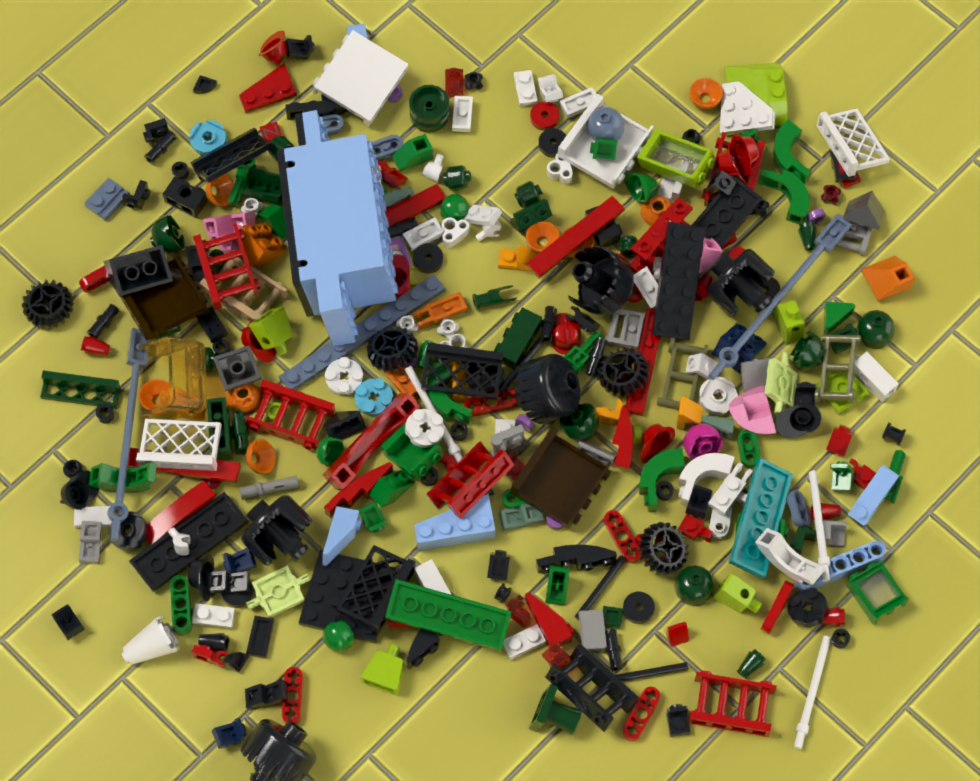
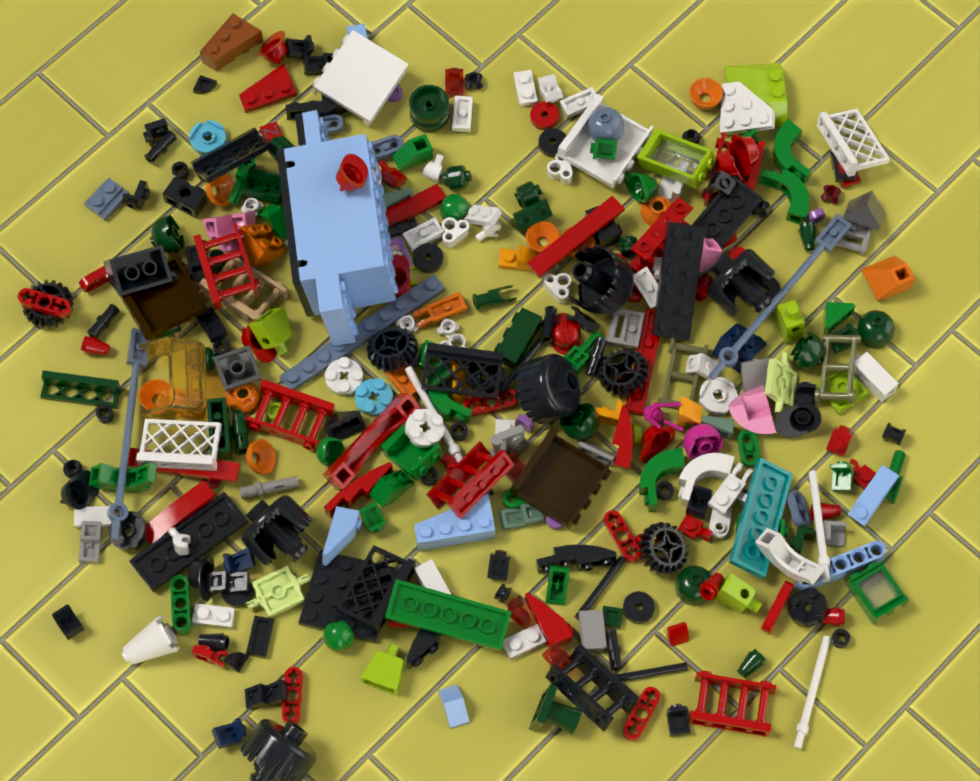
none -> red beam [17,288,72,318]
none -> dark orange wedge [200,13,263,72]
none -> black slope [303,53,333,75]
none -> red piece [336,154,368,191]
none -> light blue slope [438,684,469,729]
none -> white piece [543,273,572,304]
none -> dark pink plant [644,402,684,432]
none -> red cone [699,573,724,600]

